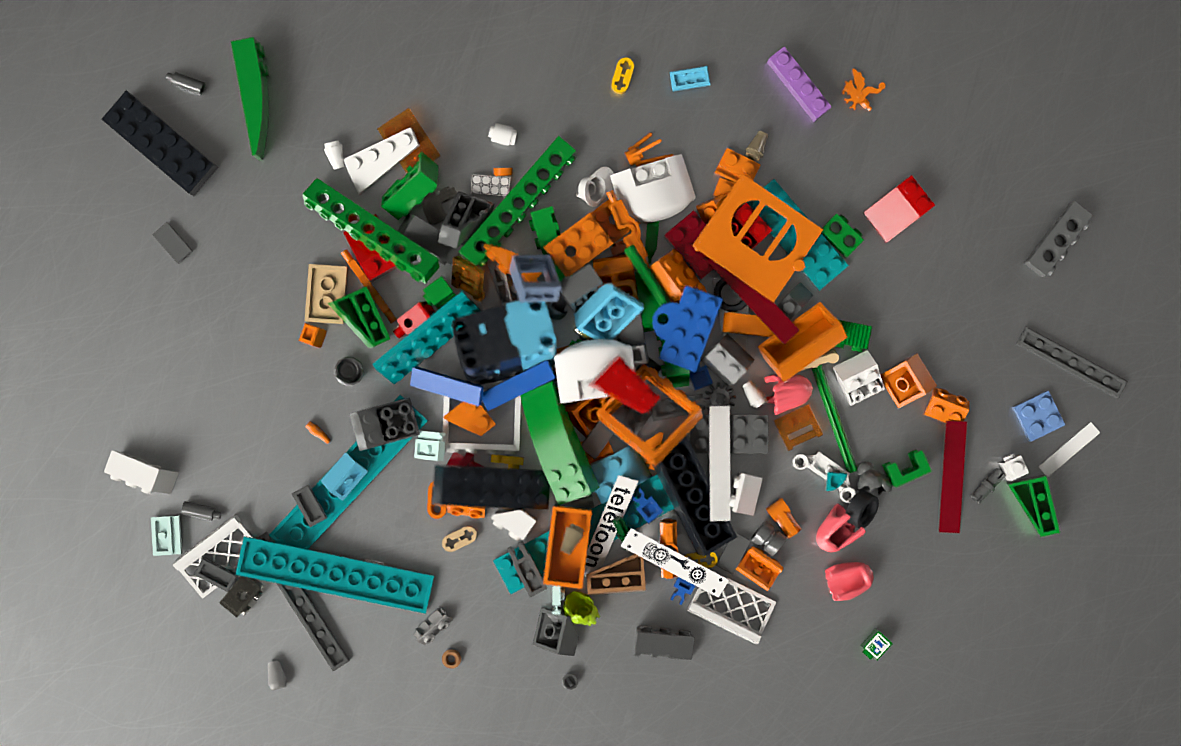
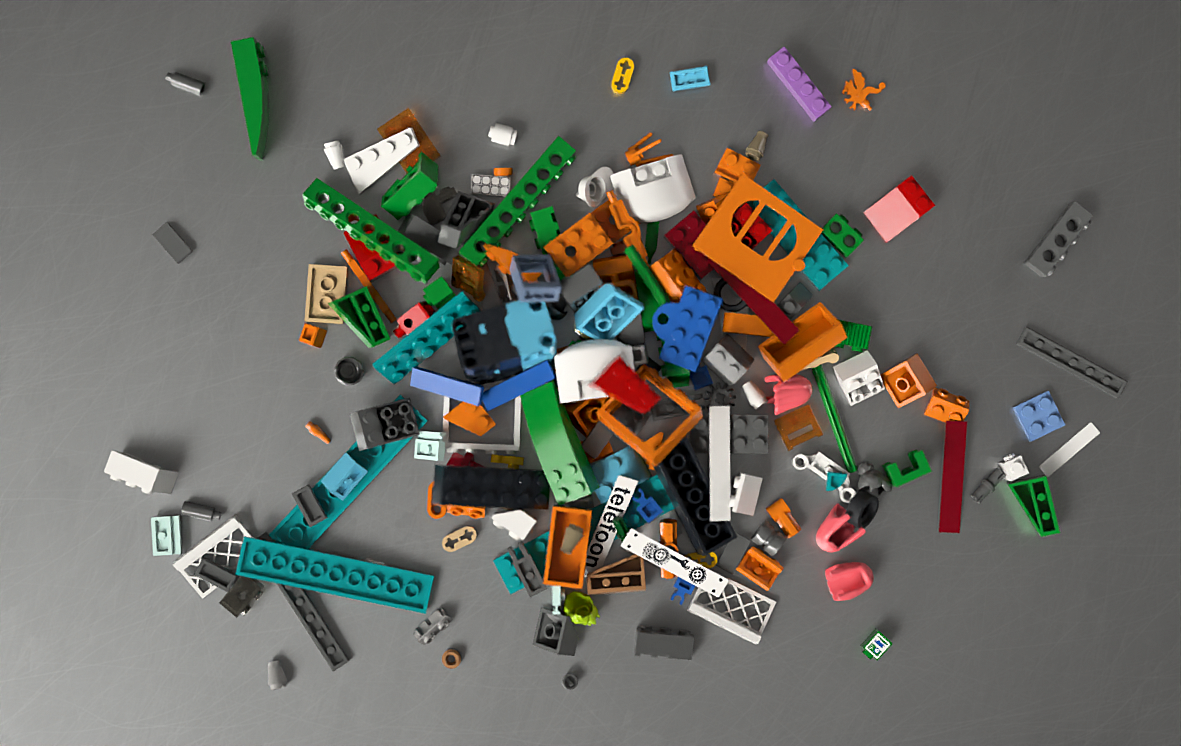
black brick [101,90,219,196] -> none

